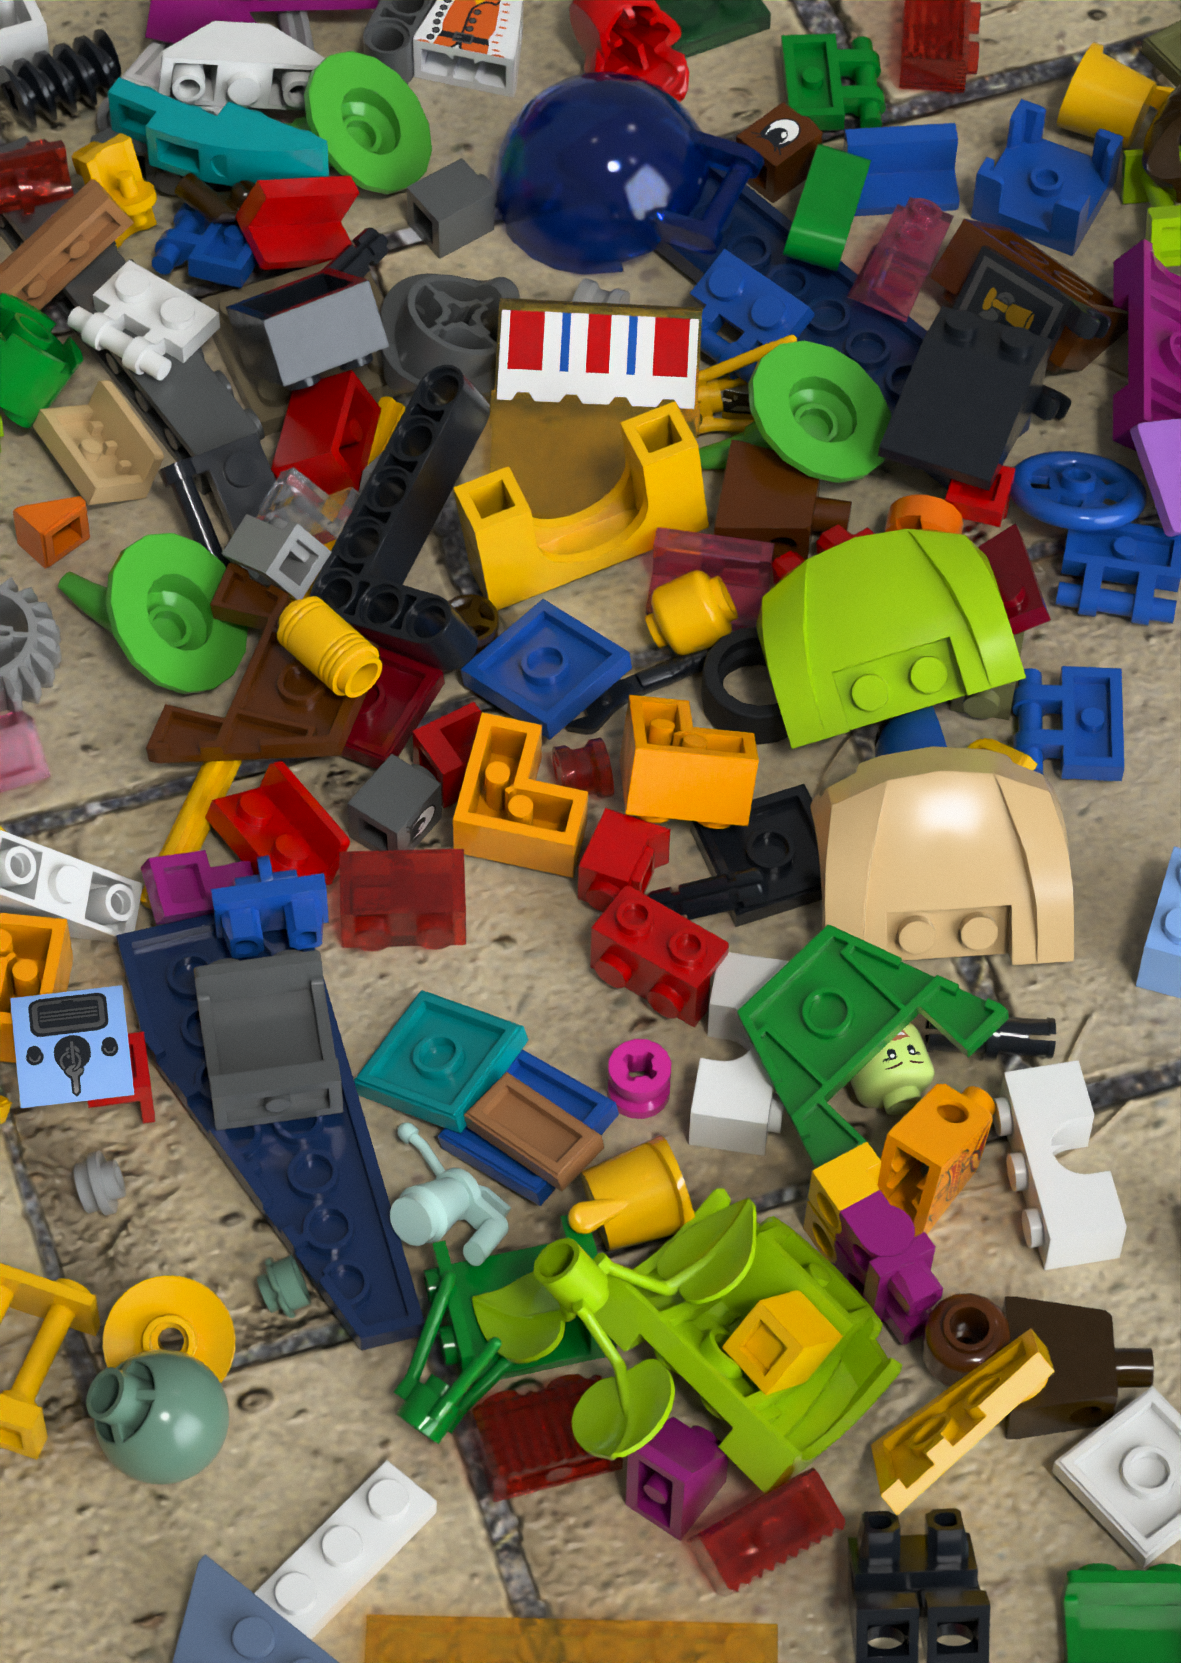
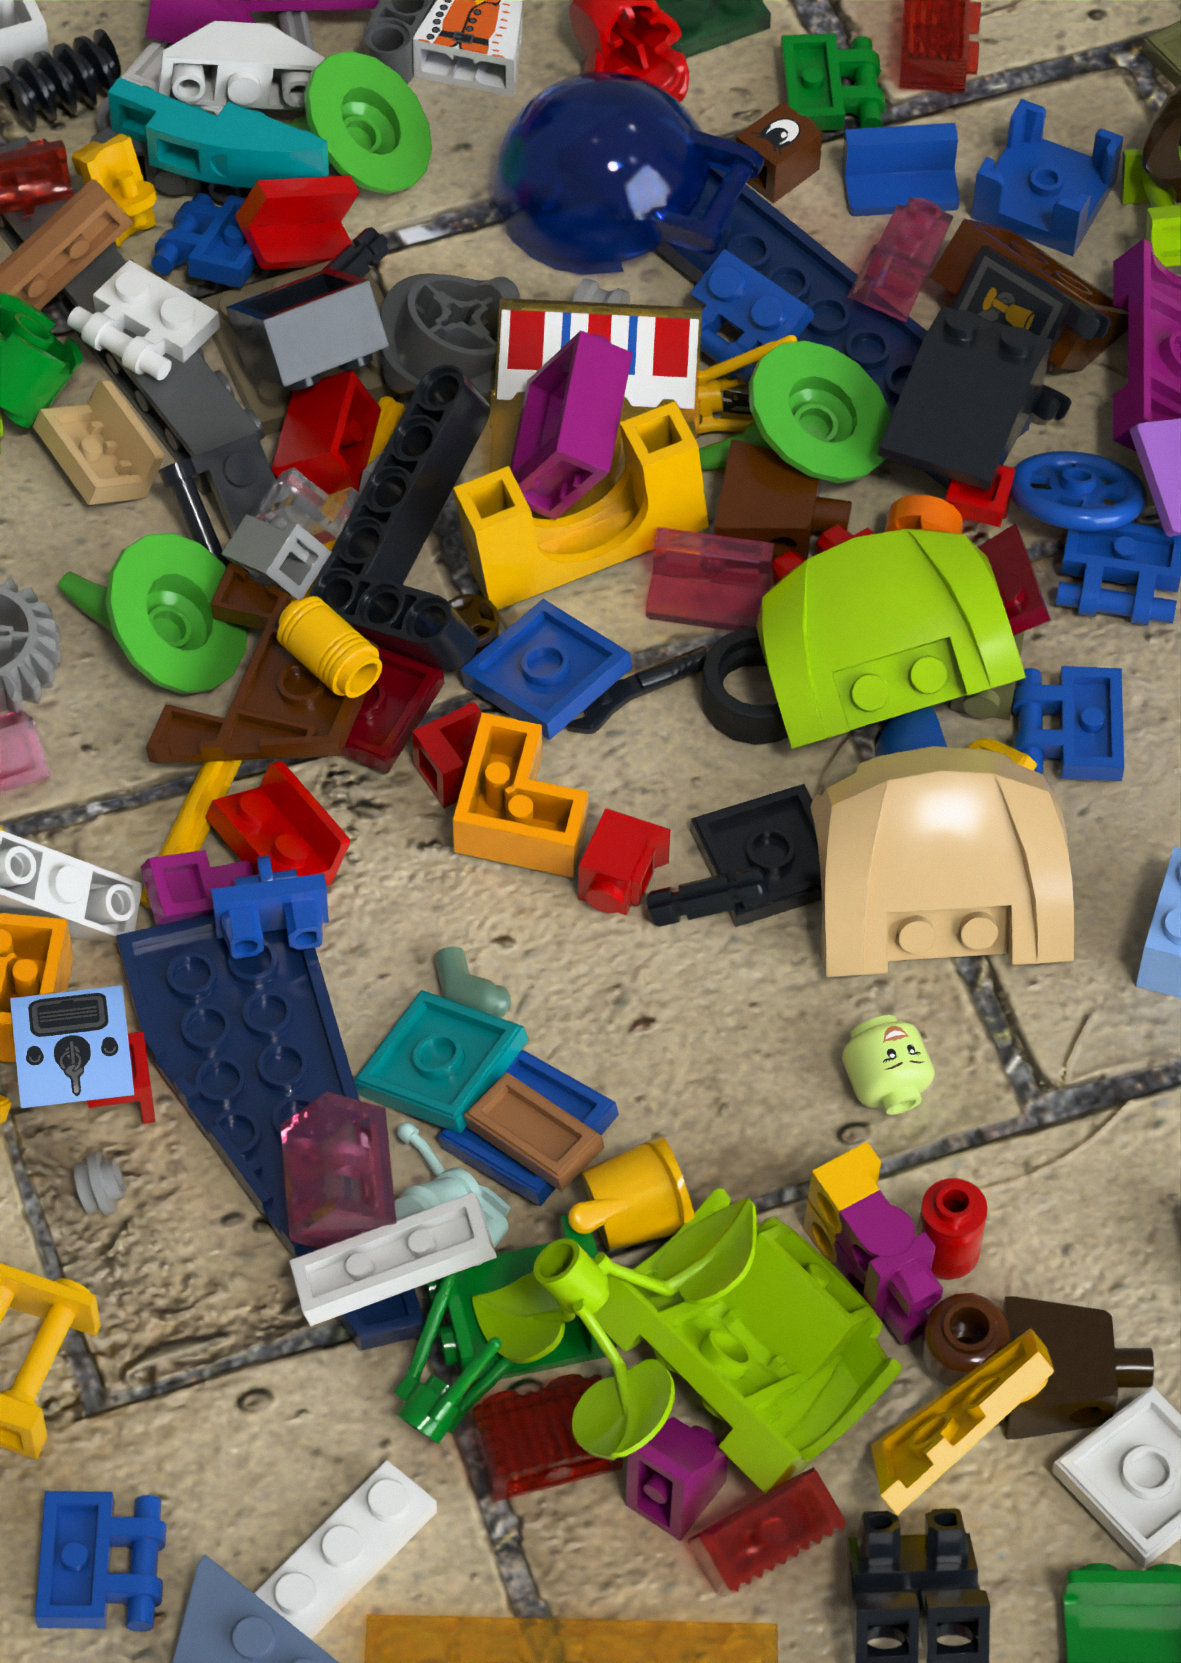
orange slope [13,496,90,569] -> none
sand green brick [86,1349,229,1485] -> none
yellow dish [103,1275,236,1383] -> none
dark brown arm [175,172,255,224] -> none
dark grey panel [194,950,343,1131] -> none
sand green plate [257,1255,311,1318] -> none
clear red brick [339,849,466,951] -> none
dark grey brick [347,754,442,867] -> none
dark grey brick [407,158,497,259] -> none
clear red wheel [552,737,614,799] -> none
red bracket [590,886,729,1028] -> none
dark pink wheel [607,1039,671,1119] -> none
light orange brick [619,695,759,829] -> none
yellow head [645,570,738,656] -> none
white arch [688,952,789,1156] -> none
yellow panel [722,1290,843,1395] -> none
green wing [737,924,1009,1169] -> none
green beam [782,143,871,272] -> none
light orange torso [877,1084,996,1237] -> none
black pin [925,1017,1056,1060] -> none
white arch [992,1060,1127,1270] -> none
yellow hat [1057,42,1174,149] -> none
none -> blue plate [35,1491,167,1632]
none -> clear pink window [280,1091,397,1249]
none -> white plate [289,1192,497,1326]
none -> sand green arm [434,946,511,1018]
none -> magenta window [510,330,633,520]
none -> red head [917,1178,988,1280]

